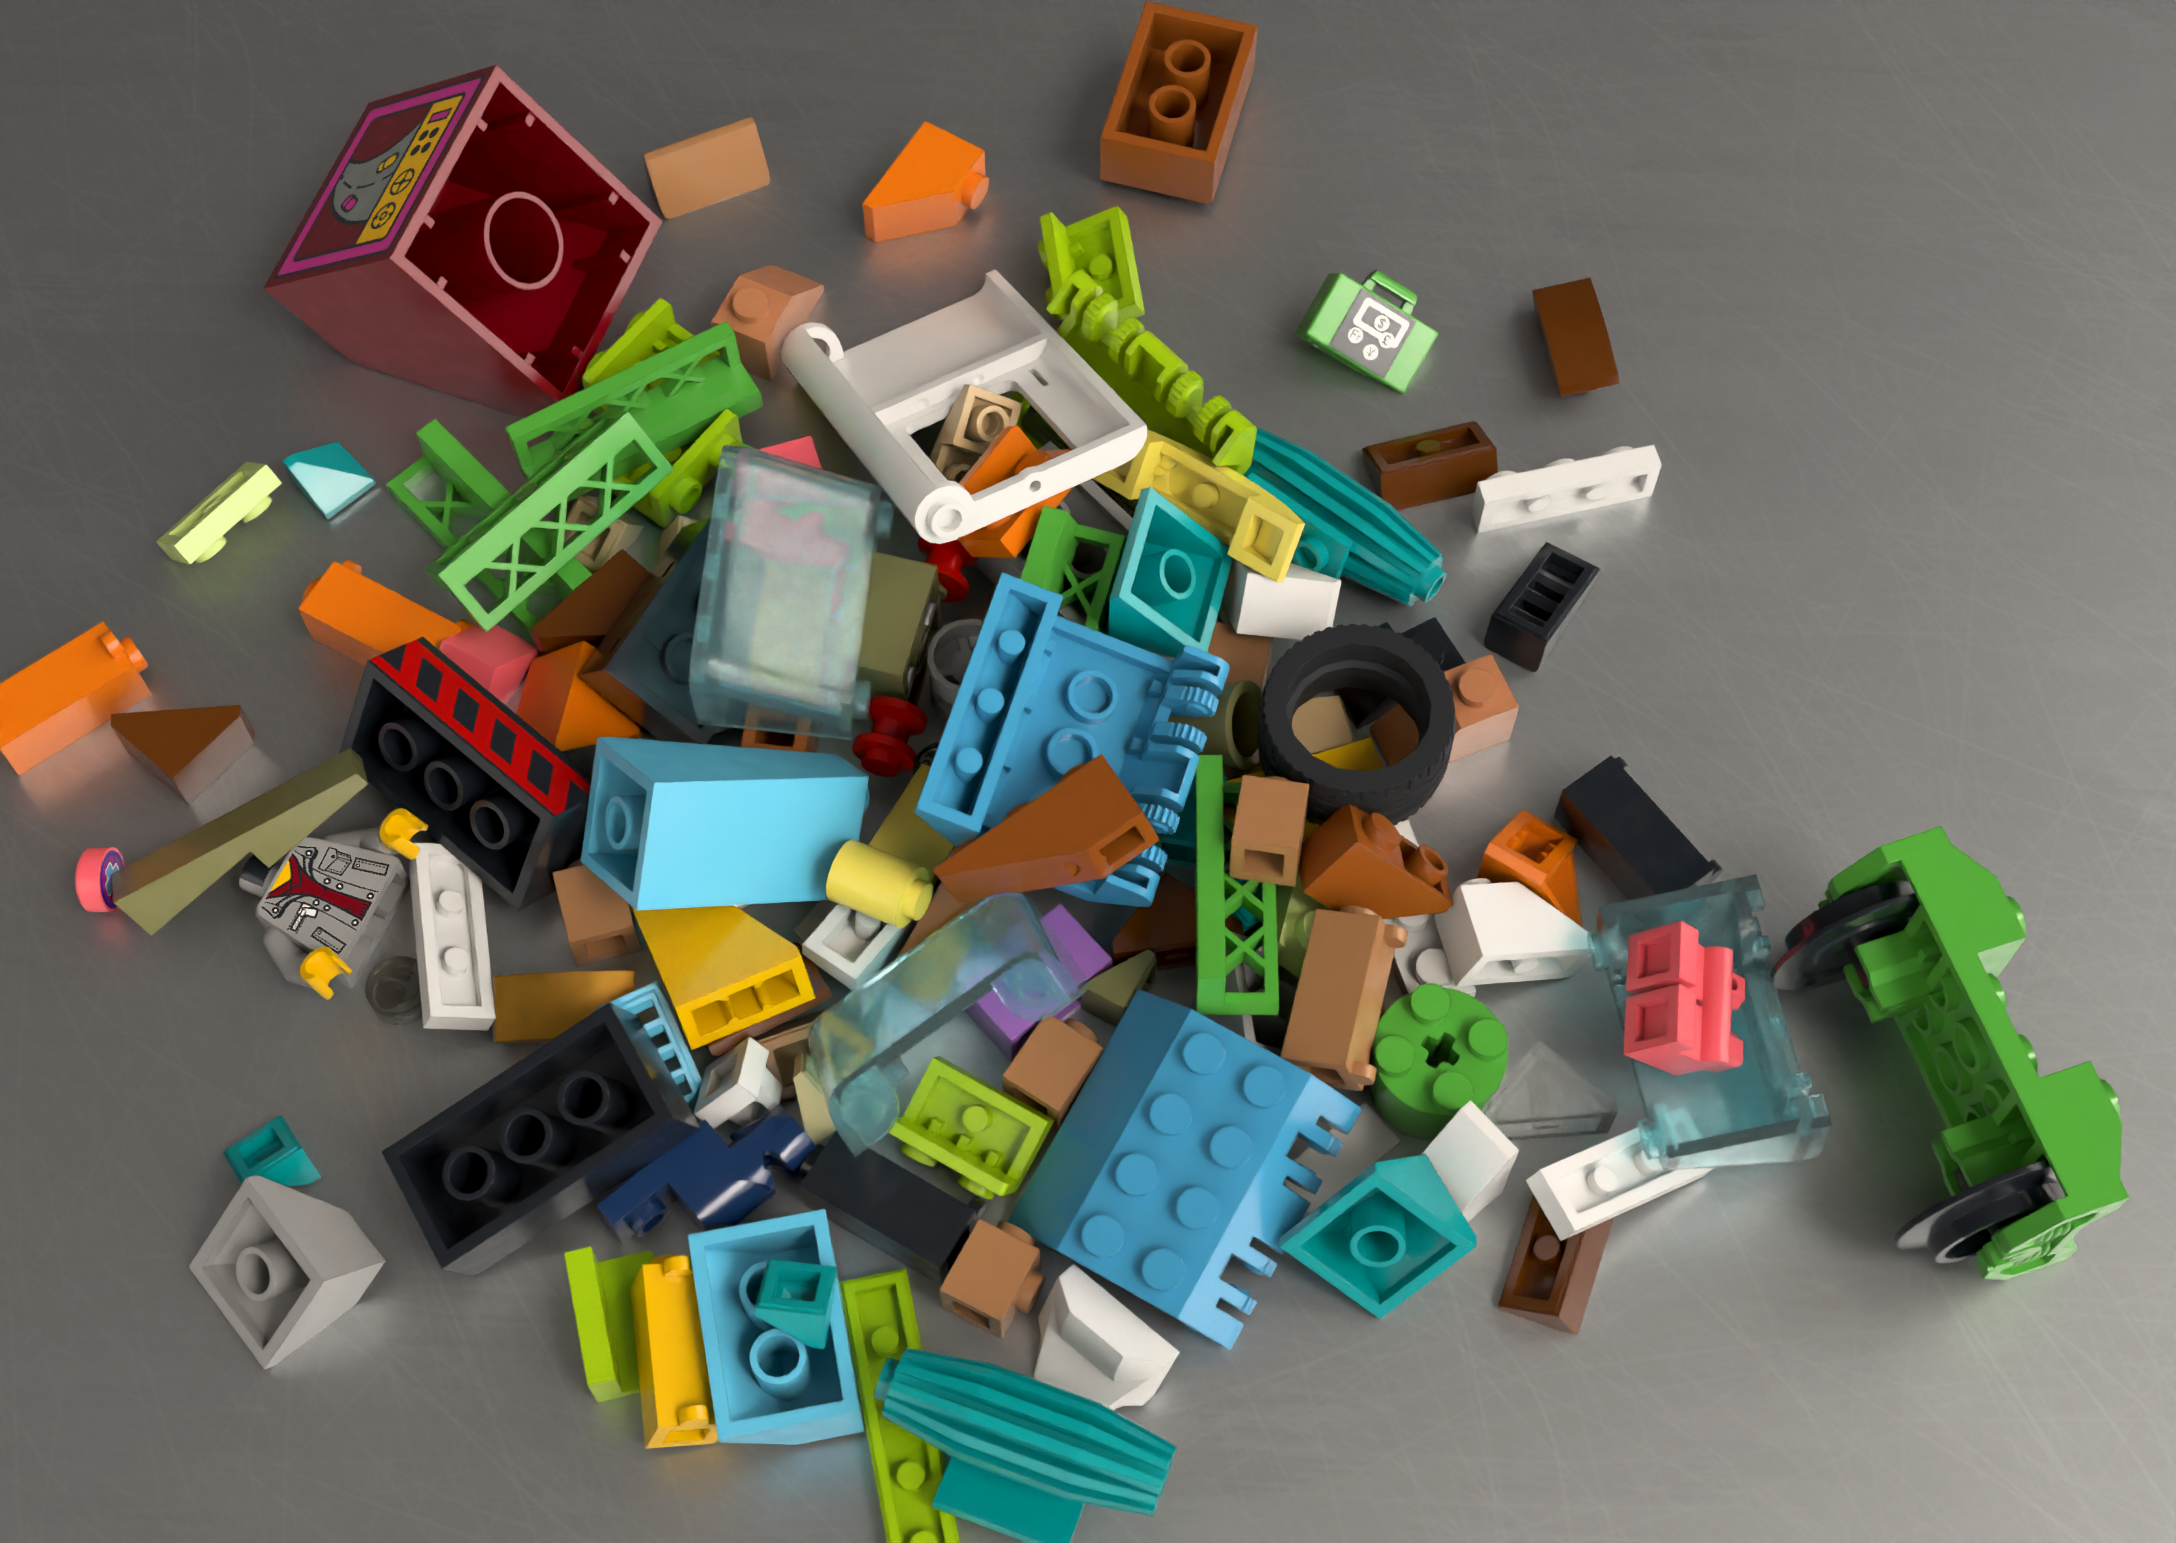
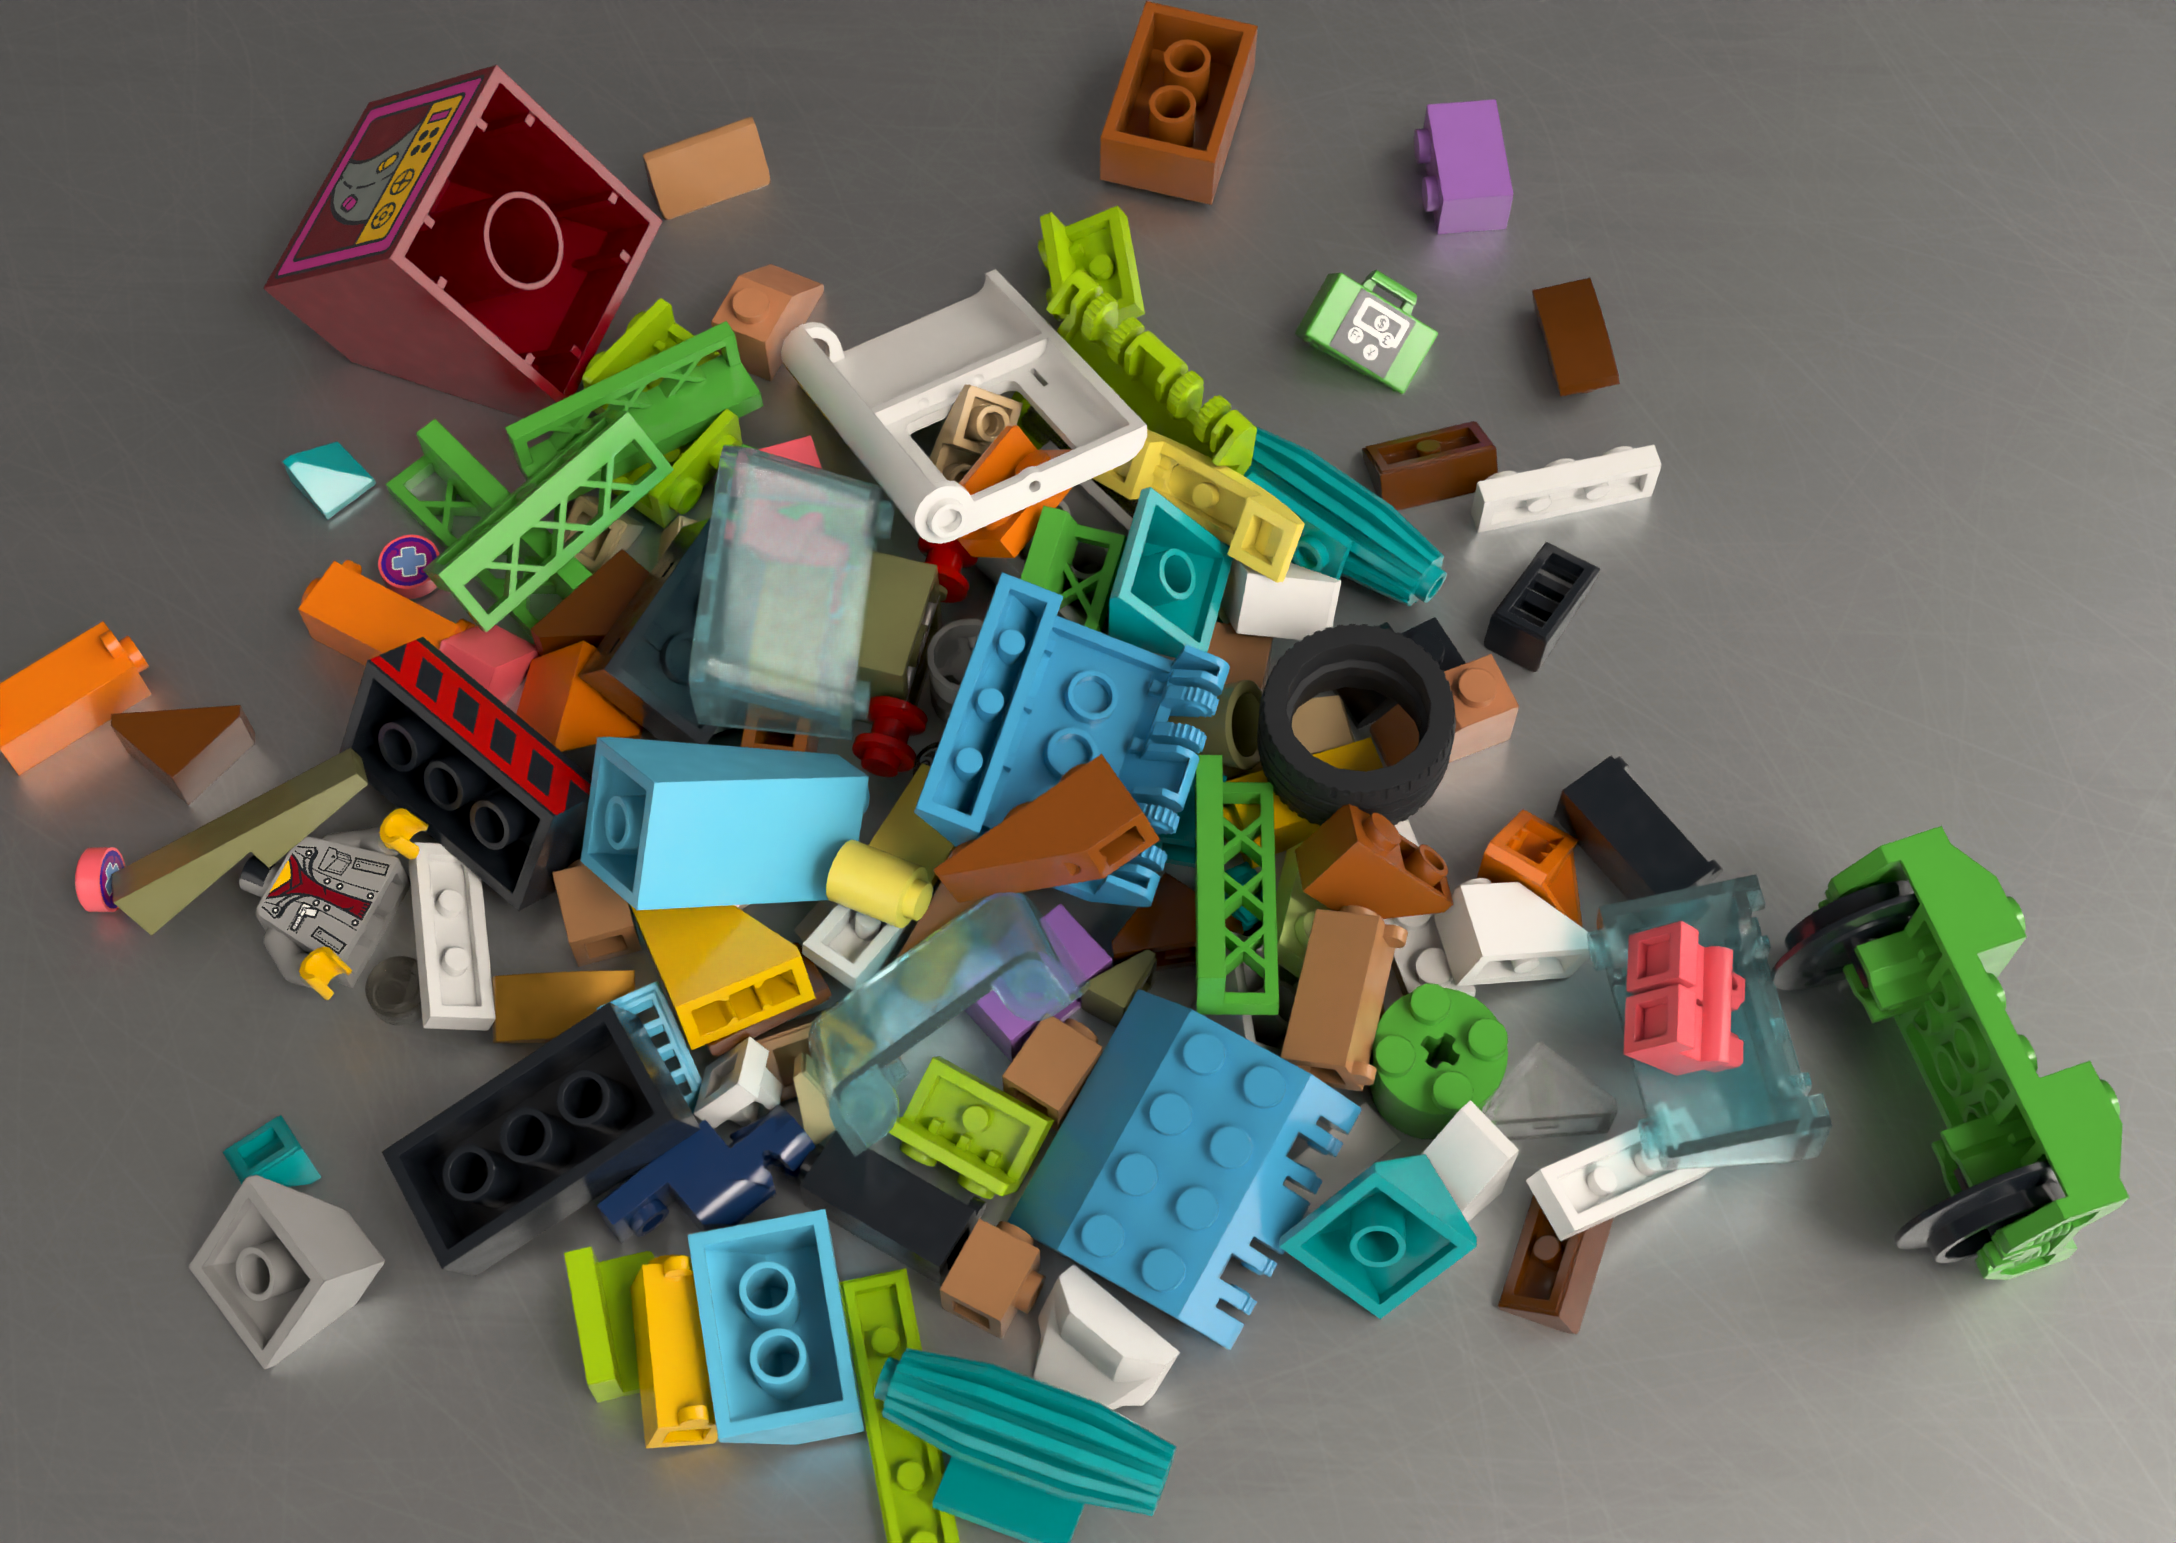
yellowish green plate [156,461,282,564] -> none
teal slope [755,1259,837,1349] -> none
orange slope [862,121,989,243] -> none
medium nougat brick [1229,775,1309,887] -> none
none -> tile [378,535,440,599]
none -> medium lavender brick [1414,99,1514,235]

